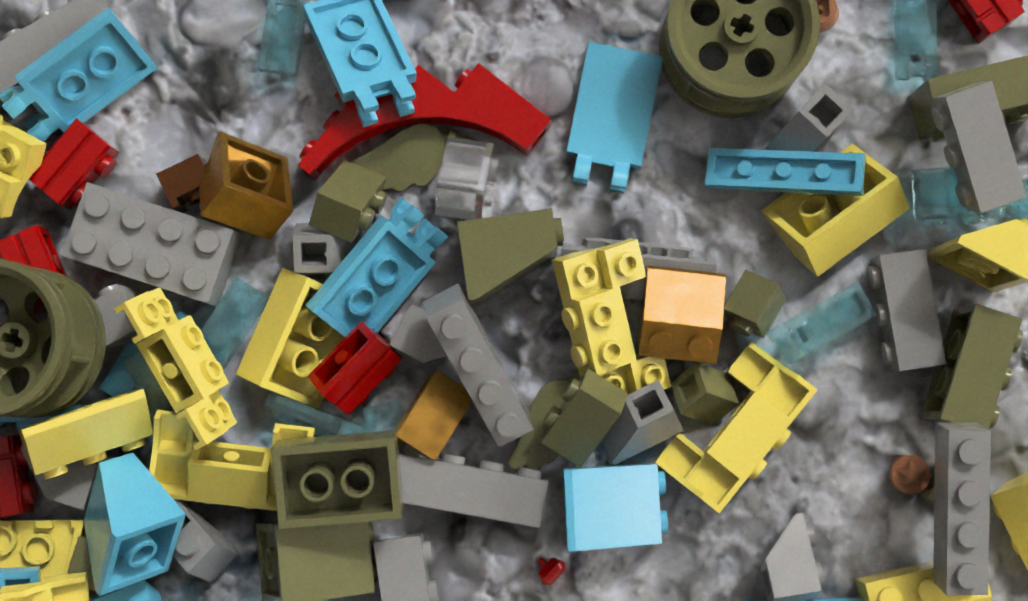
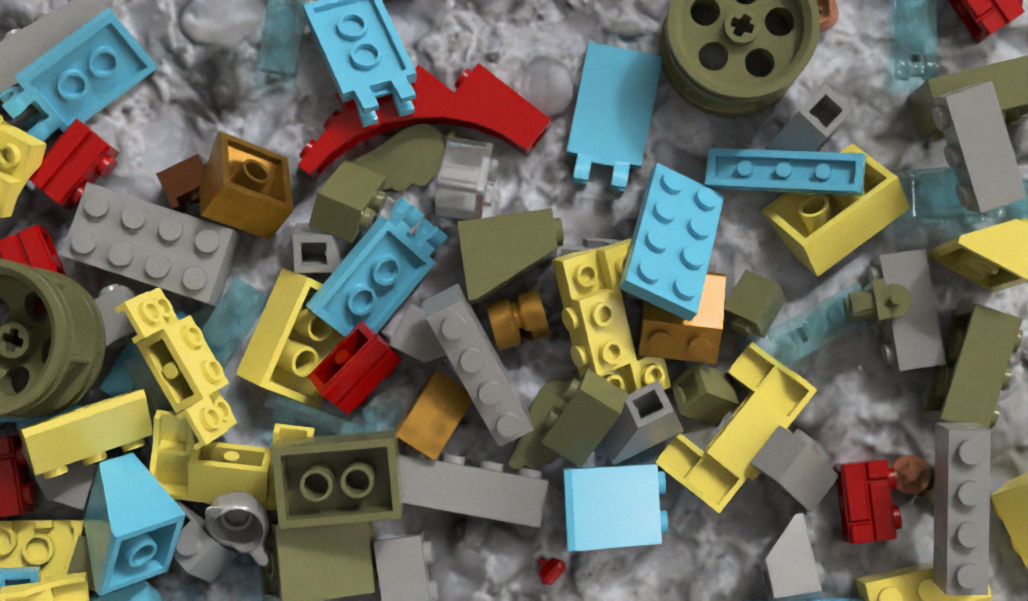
none -> light grey hair [205,491,270,566]
none -> pearl gold wheel [485,289,551,351]
none -> medium azure plate [619,163,724,321]
none -> light grey brick [750,425,839,513]
none -> red brick [834,459,902,544]
none -> olive hips [843,278,912,328]

